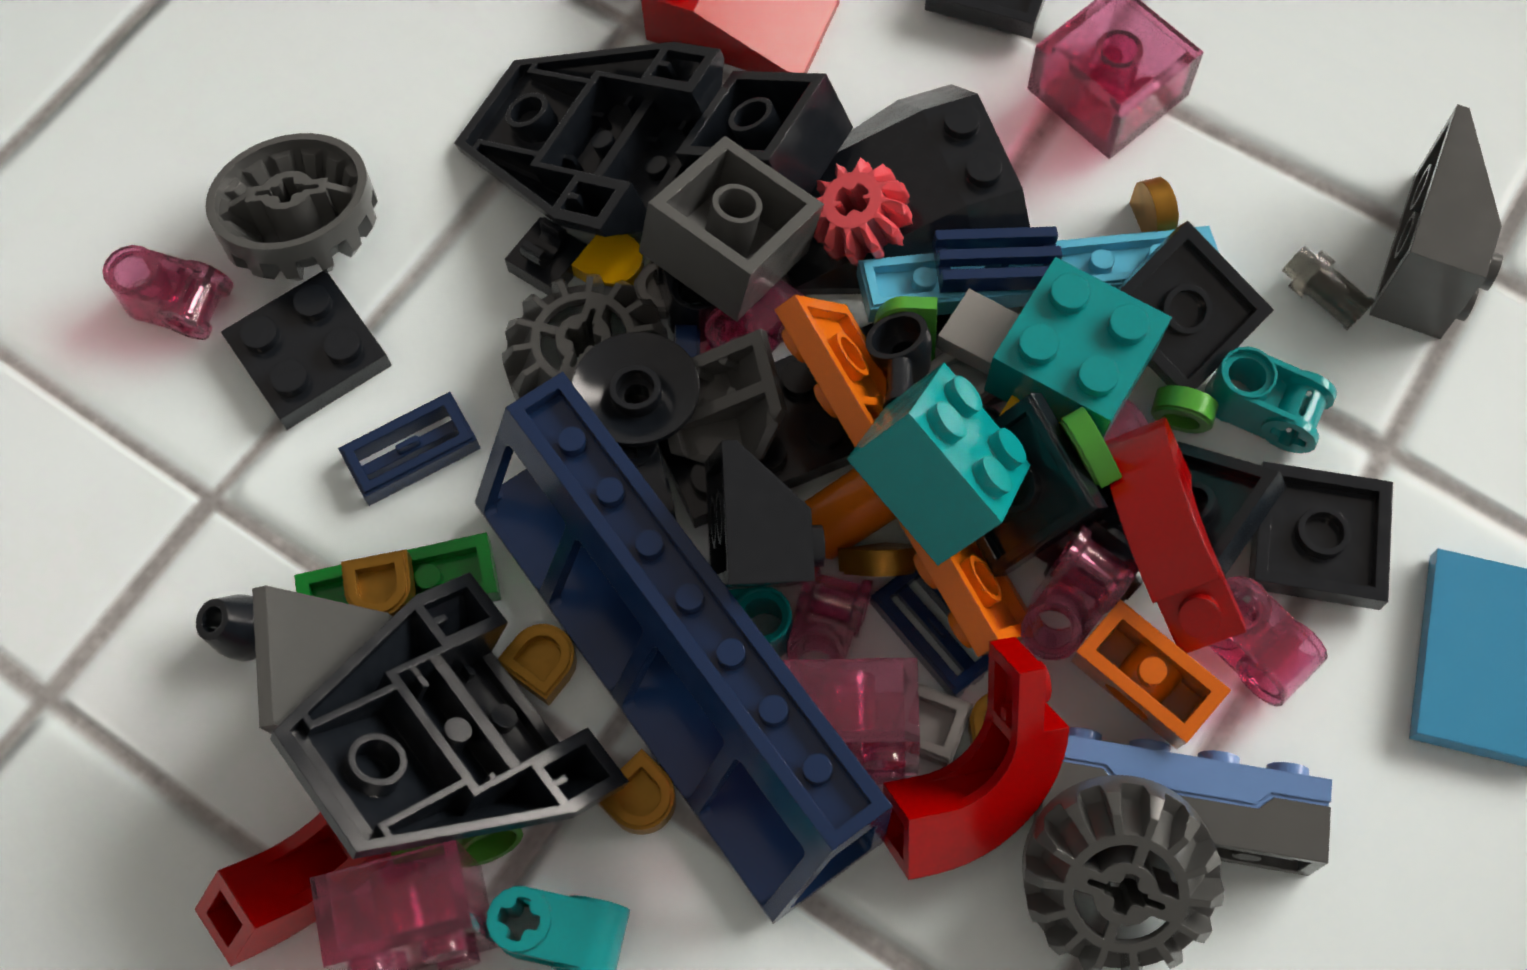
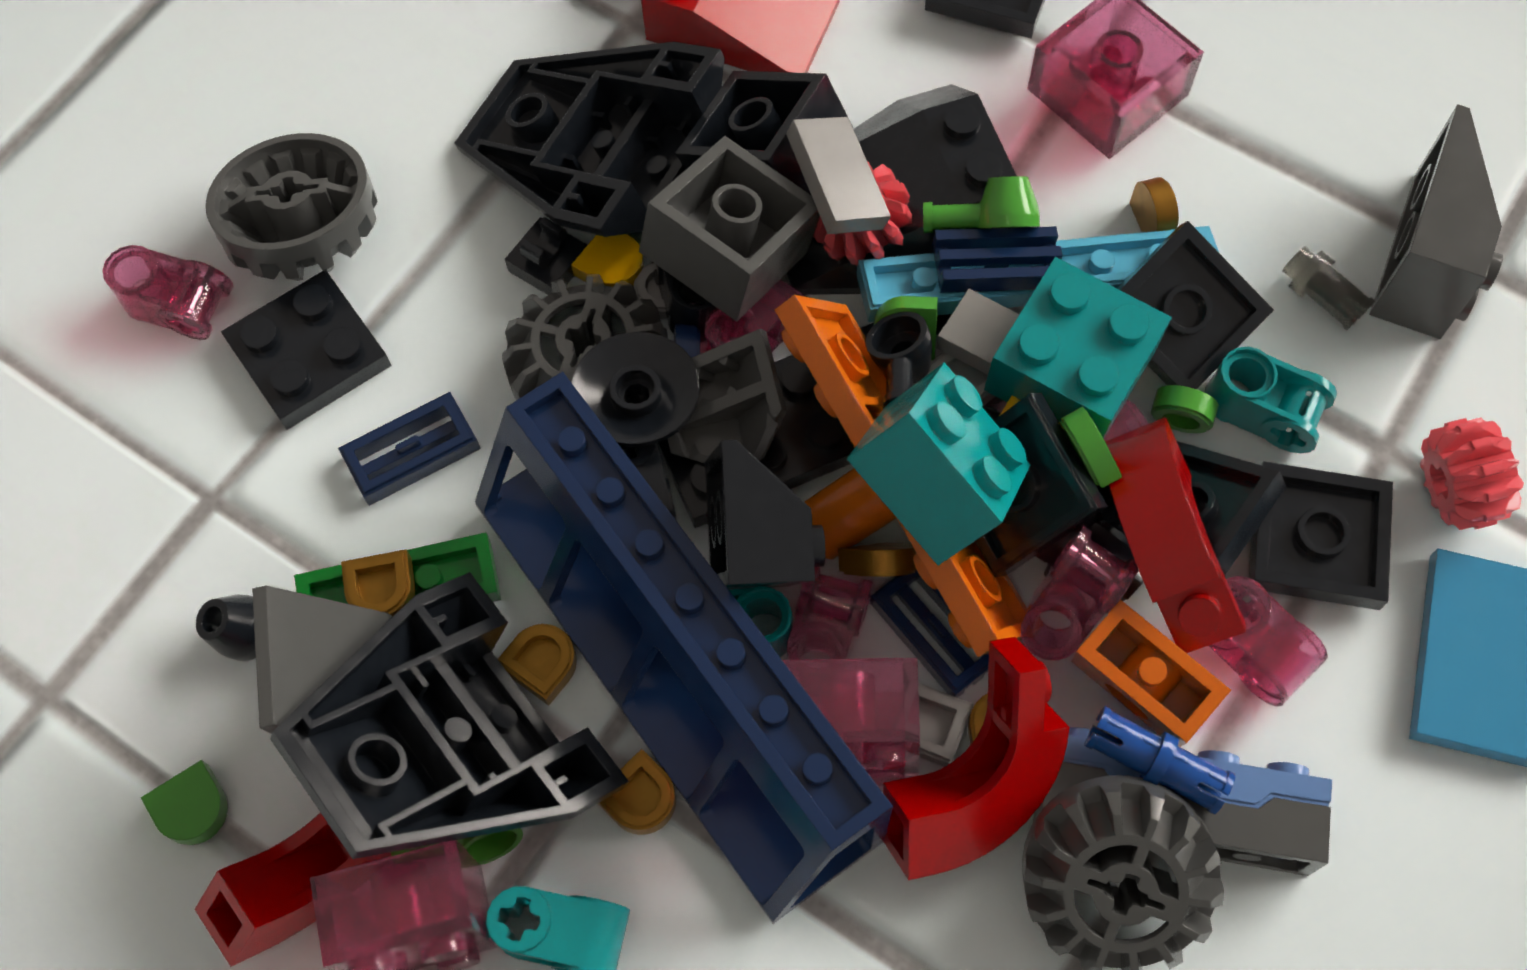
none -> bright green tile [141,760,228,845]
none -> light grey tile [786,117,891,234]
none -> bright green bar [923,176,1040,233]
none -> blue pin [1084,706,1235,815]
none -> coral gear [1420,417,1524,530]

